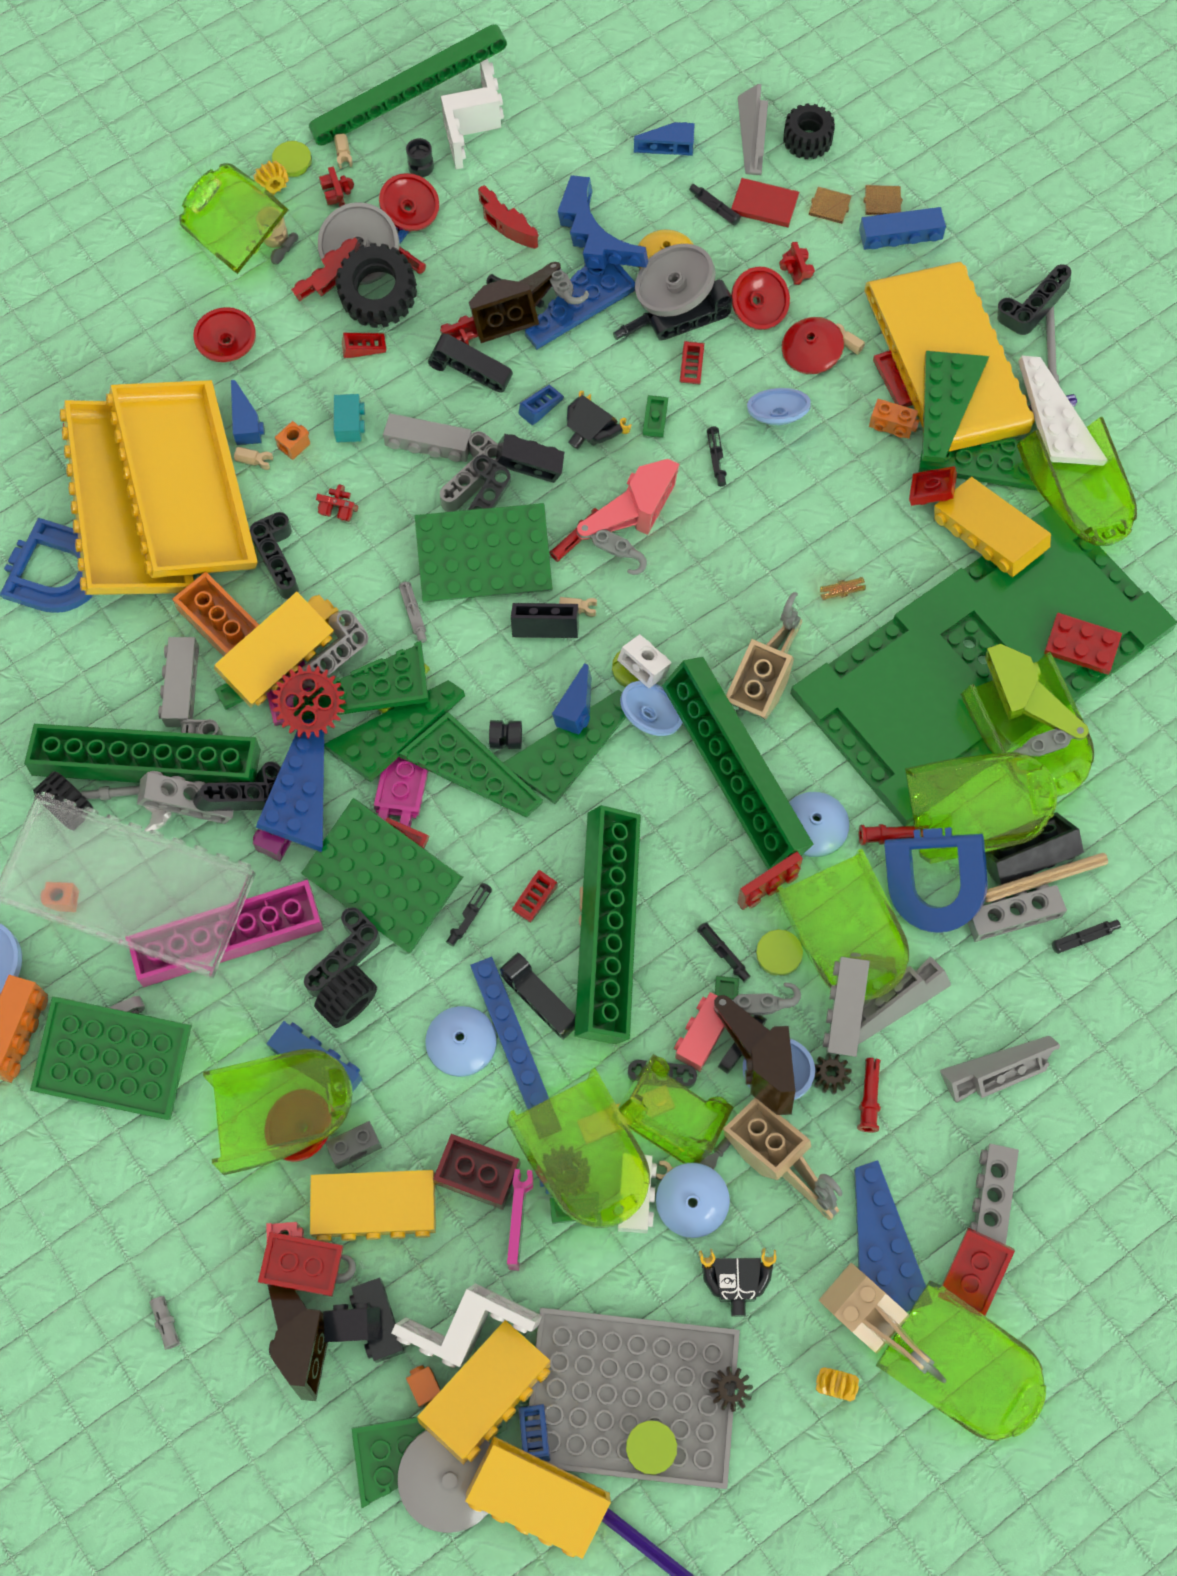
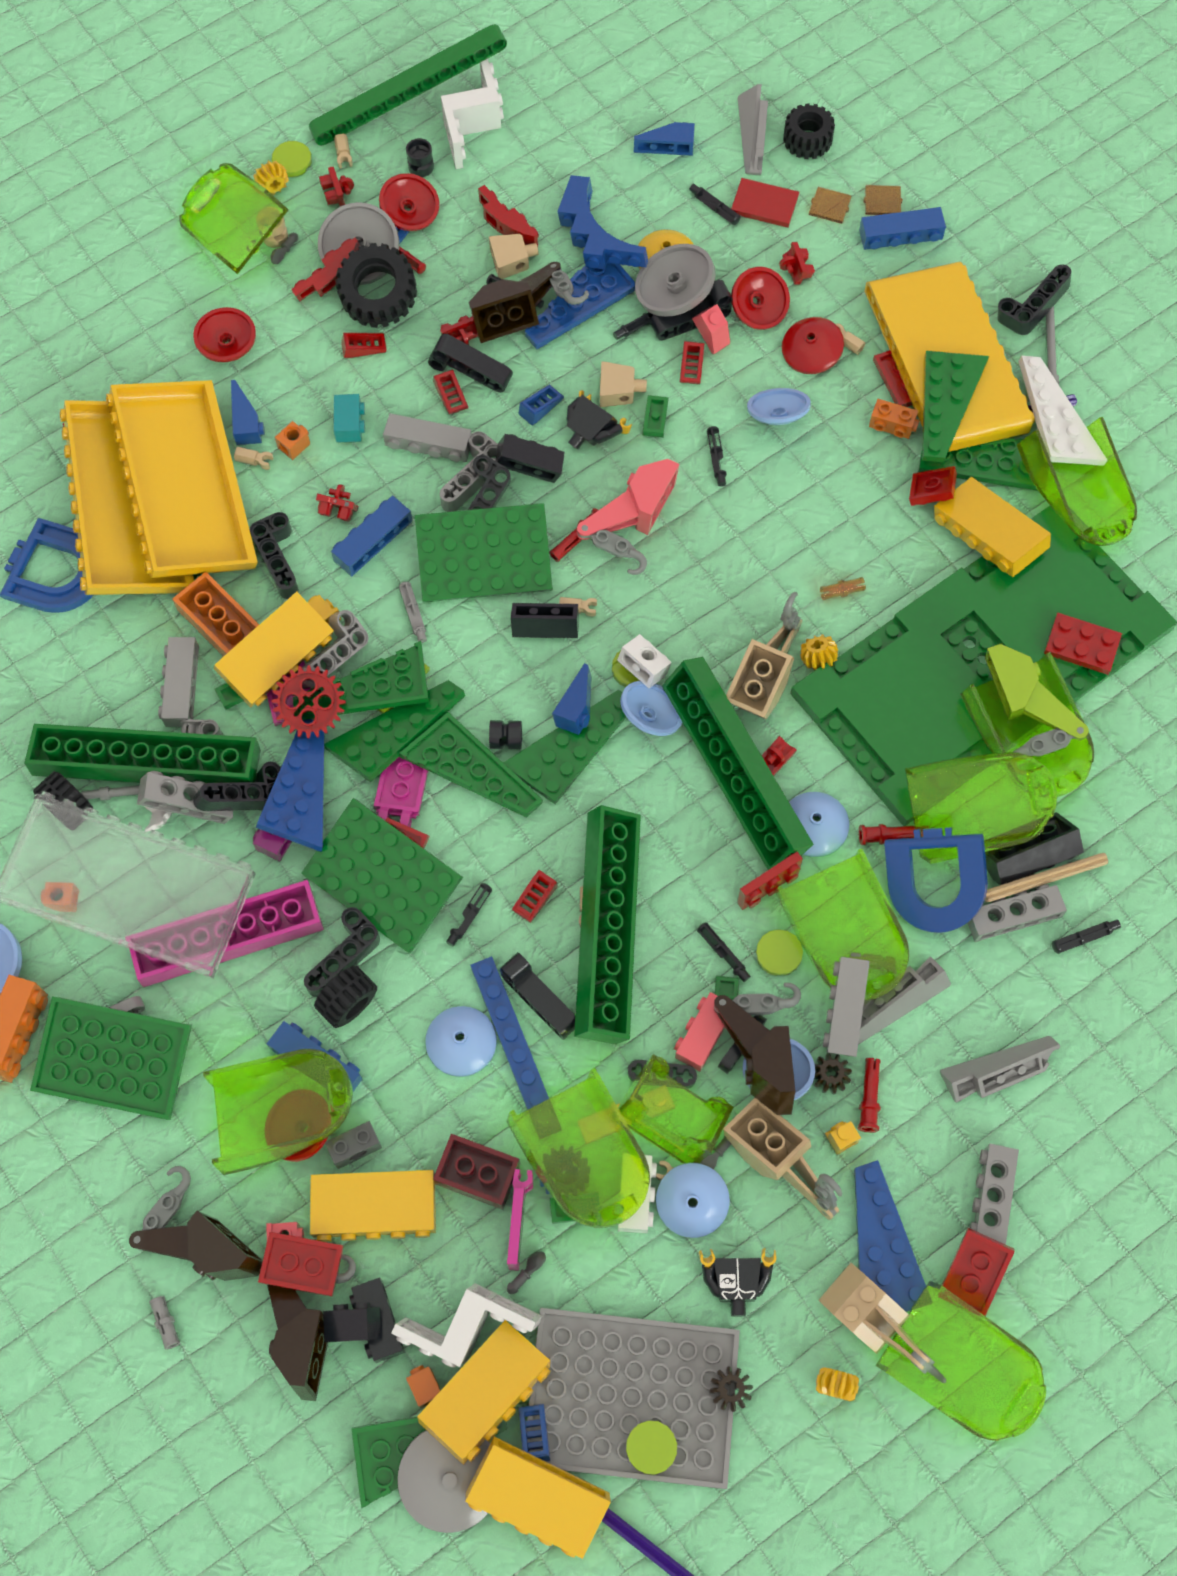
none -> dark brown slope [129,1166,263,1281]
none -> blue brick [331,495,413,577]
none -> red slope [433,369,468,415]
none -> tan torso [489,234,539,279]
none -> dark grey piece [507,1251,546,1294]
none -> tan torso [600,361,647,407]
none -> coral slope [692,304,730,354]
none -> red hips [761,736,797,776]
none -> yellow gear [800,634,838,670]
none -> yellow brick [825,1121,861,1155]

